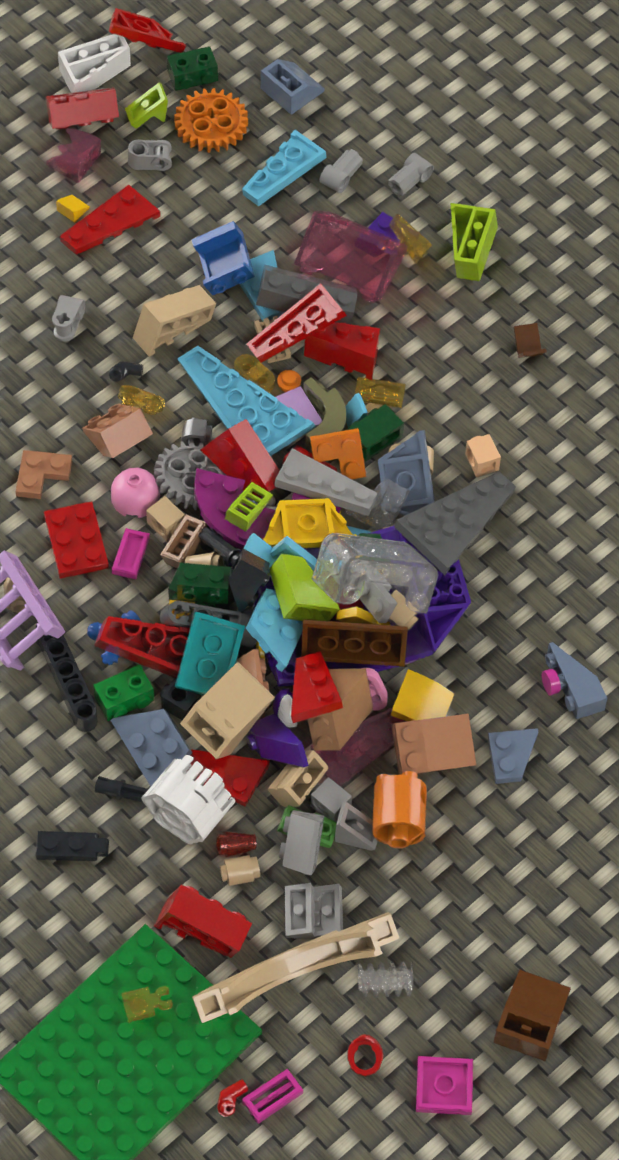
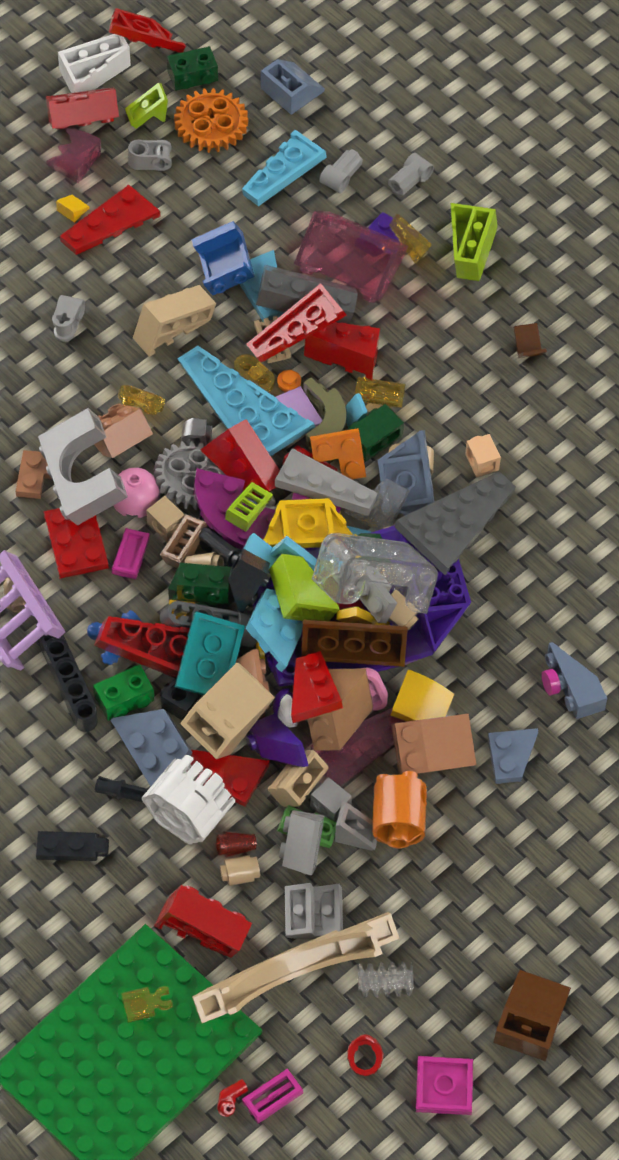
black arm [109,361,144,382] -> none
none -> arch [38,408,128,525]

